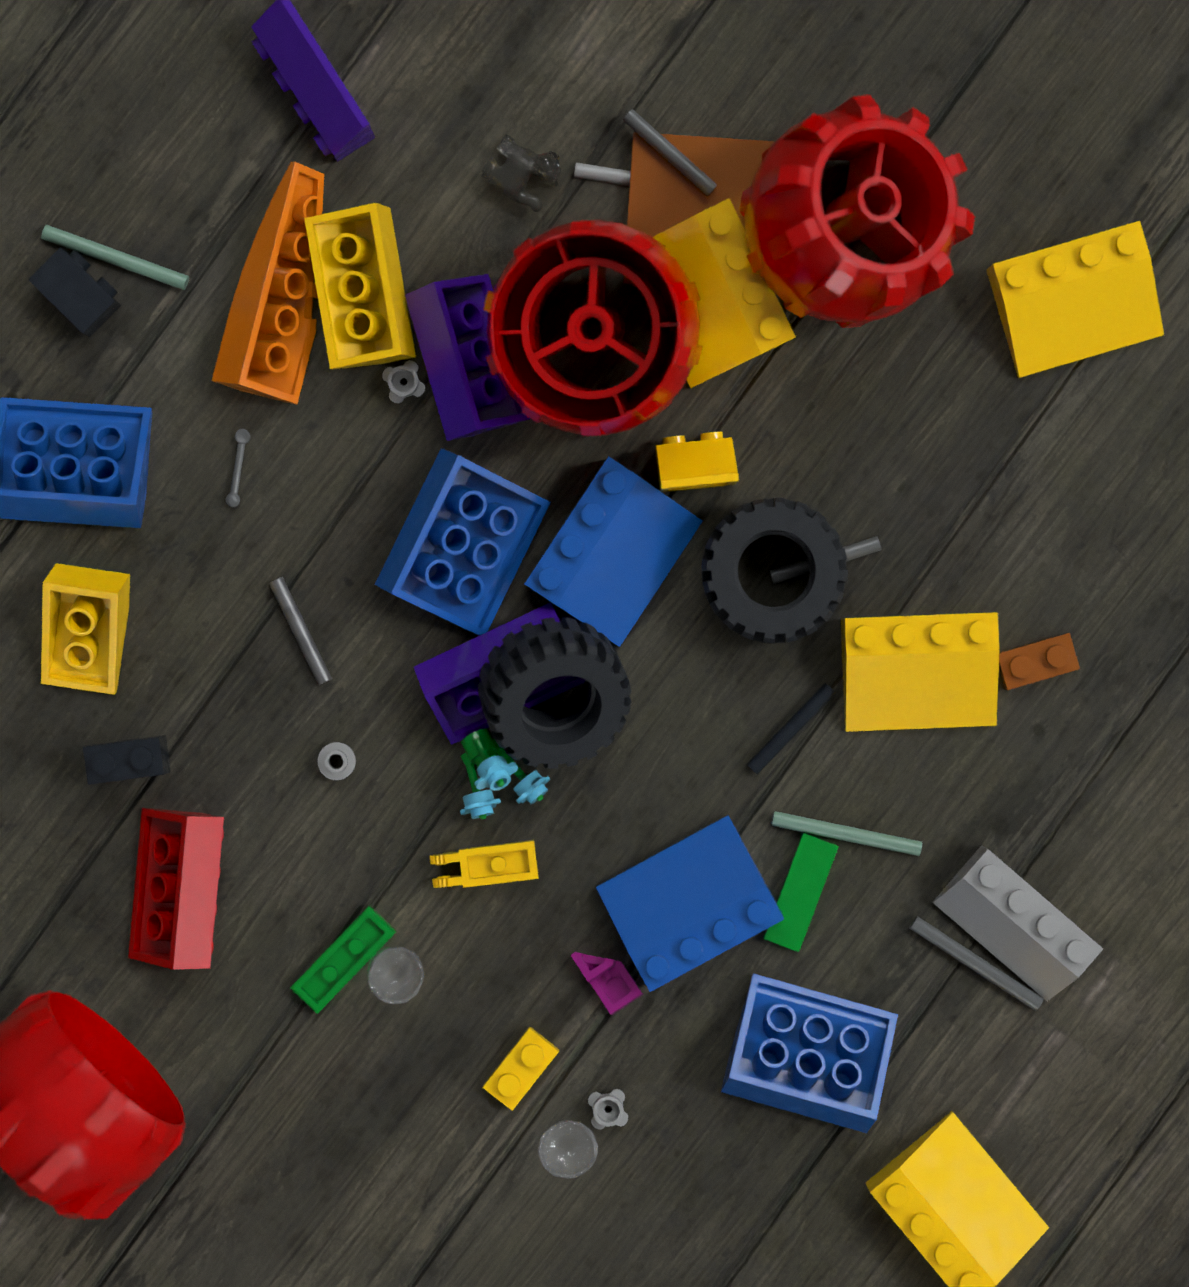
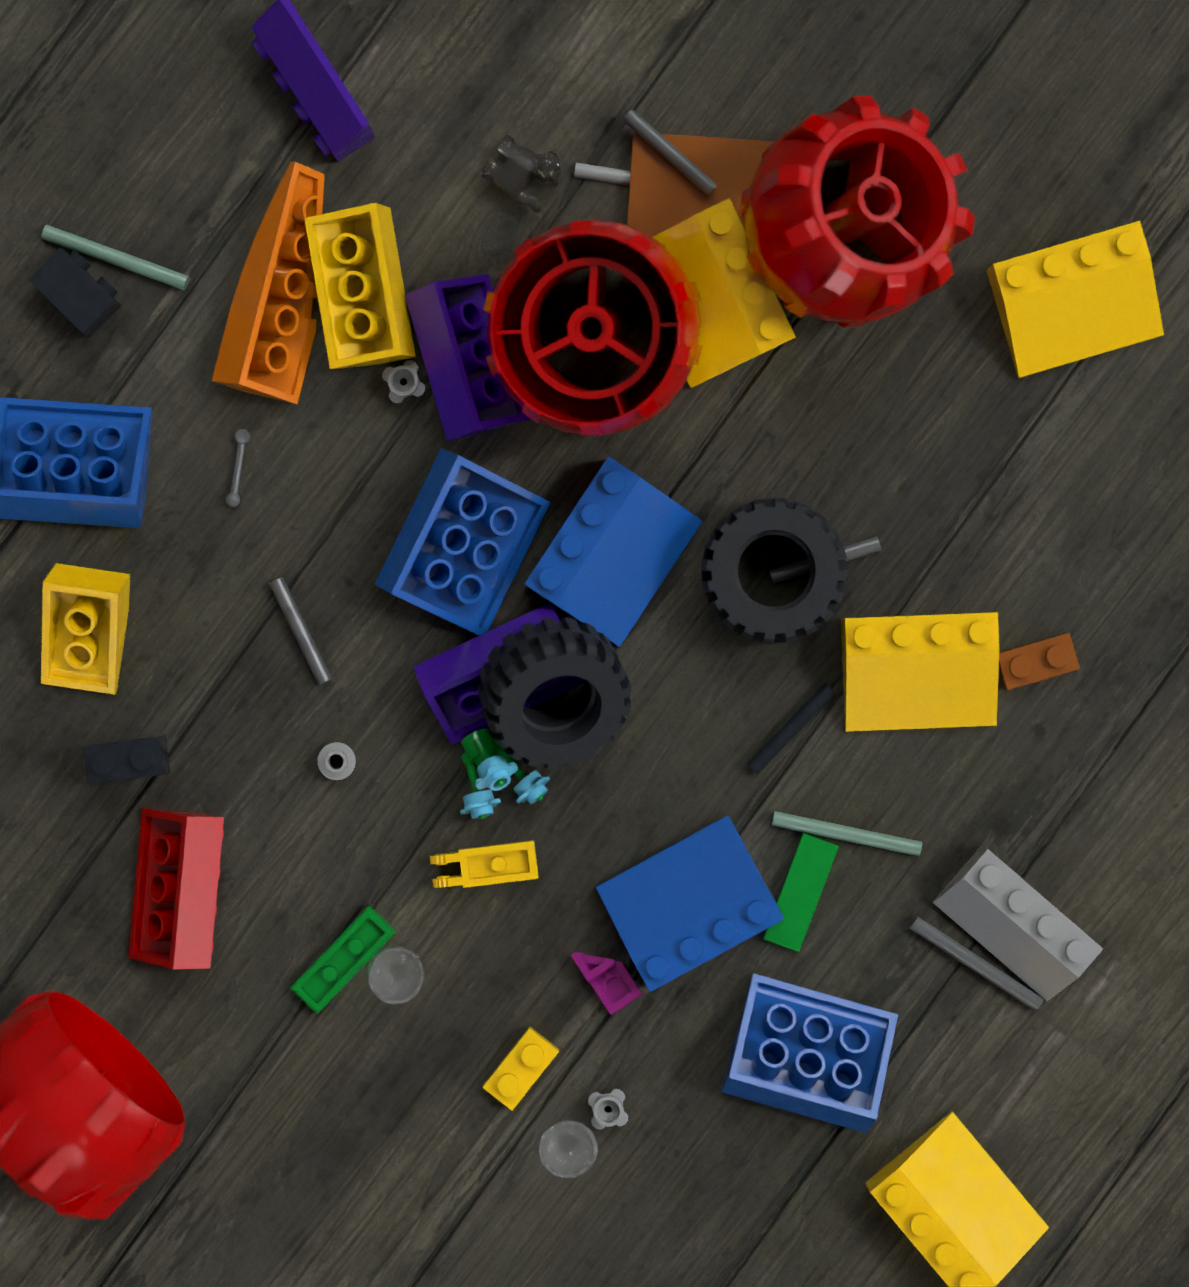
yellow slope [655,432,739,492] -> none

